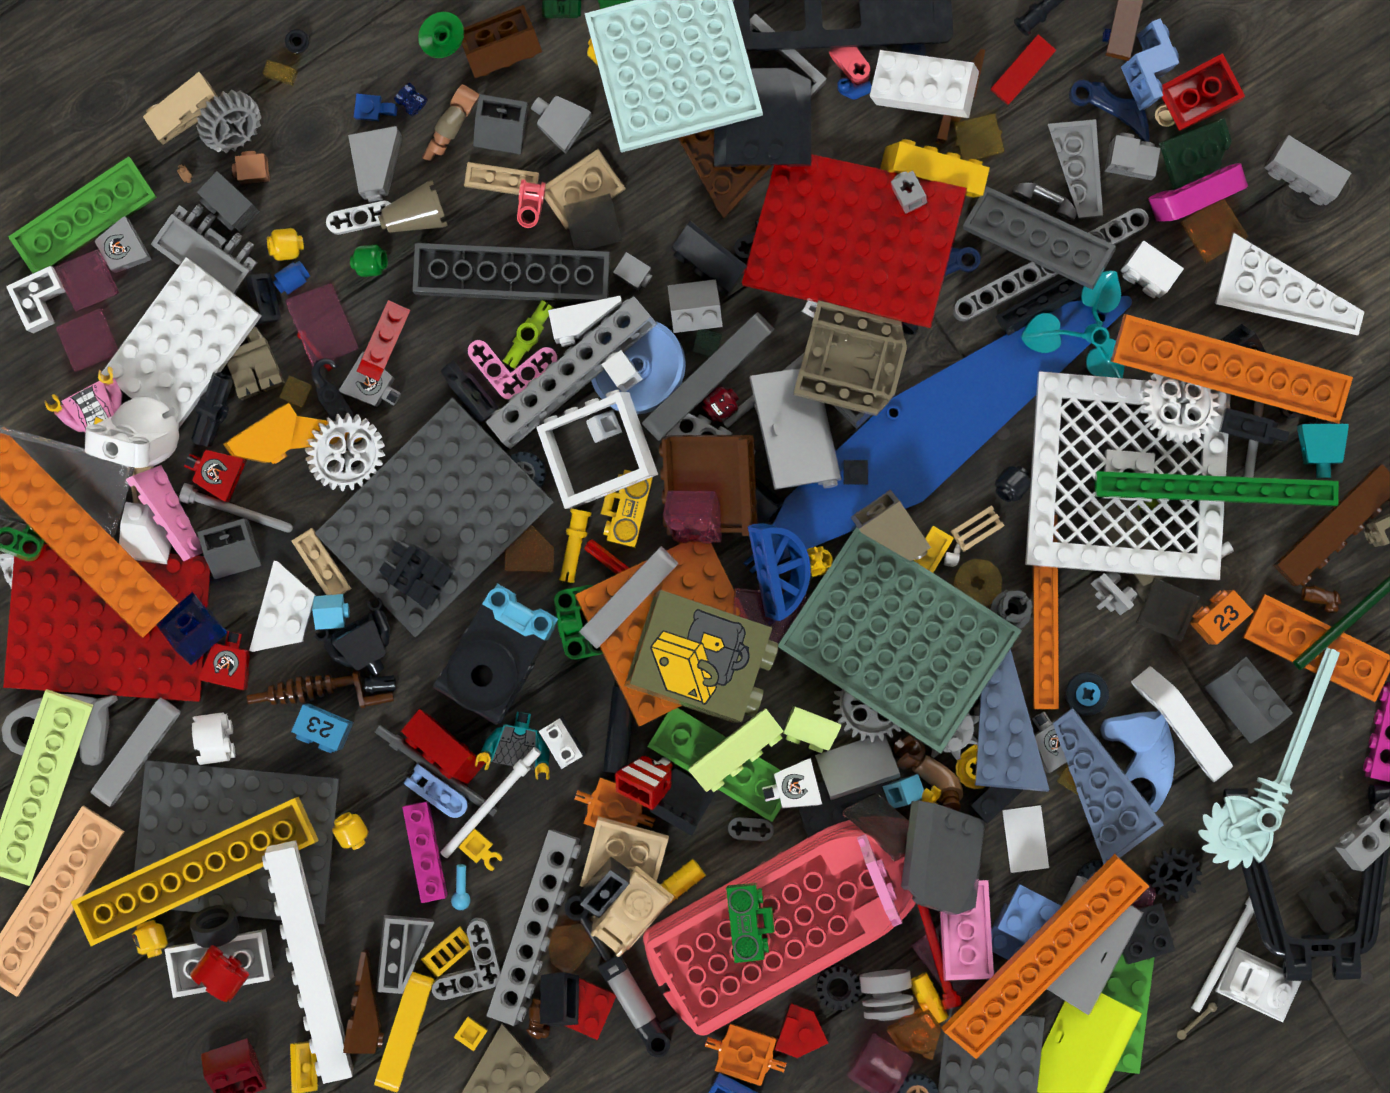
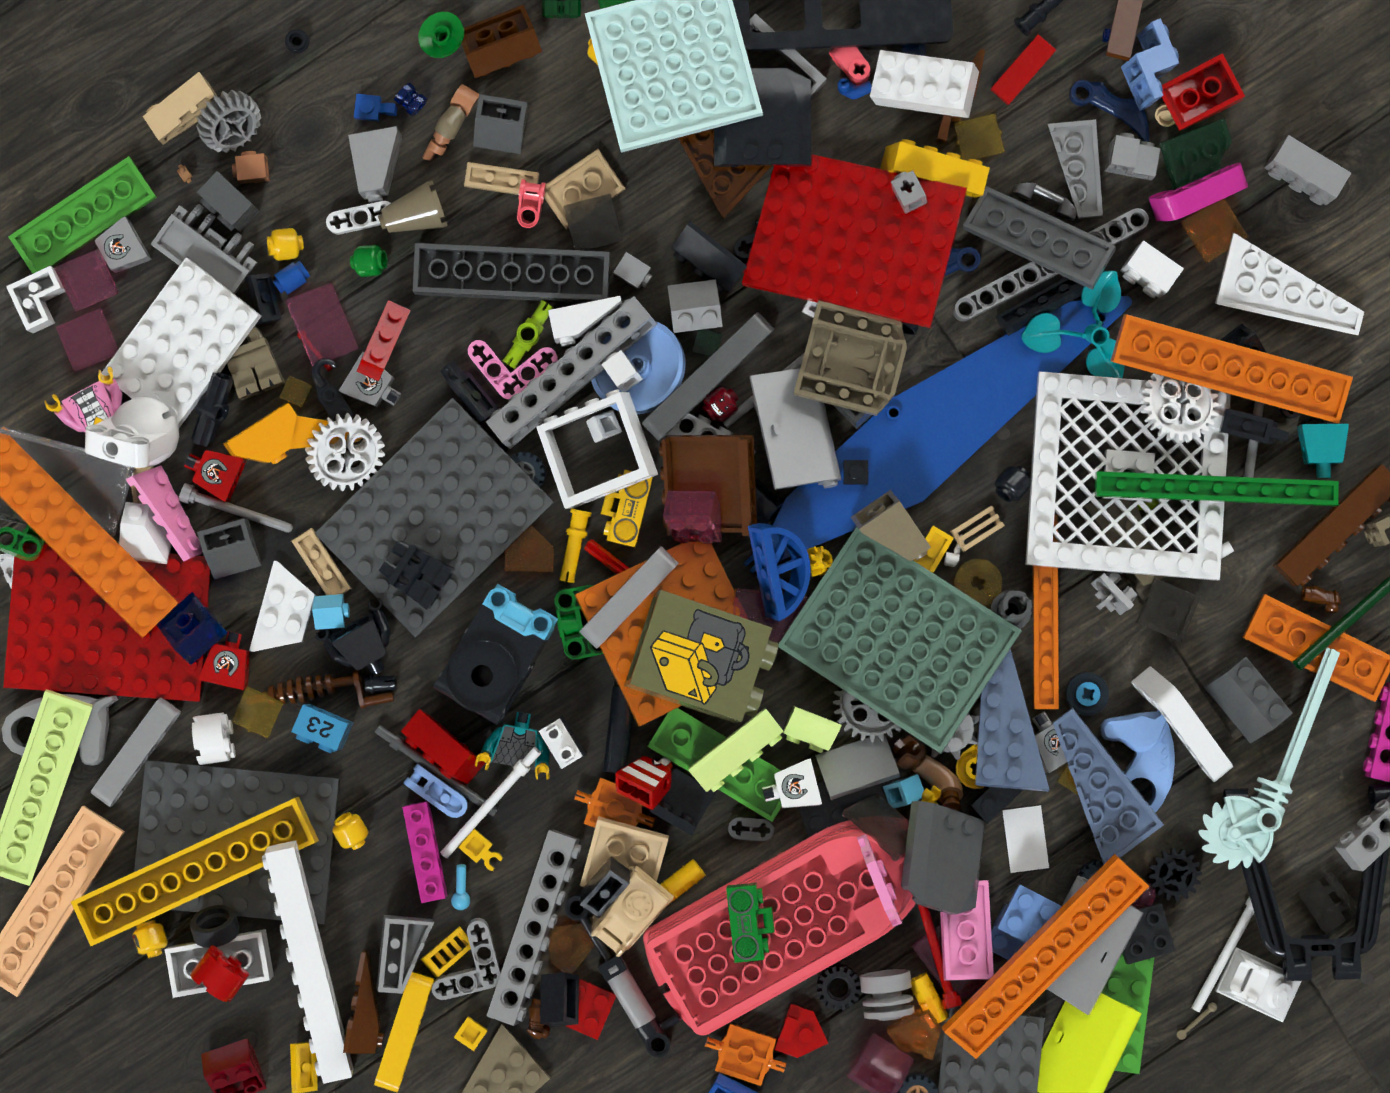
clear yellow piece [263,60,298,86] -> none
light grey torso [531,96,592,154] -> none
orange brick [1190,590,1254,645] -> none
none -> clear yellow piece [232,686,284,738]

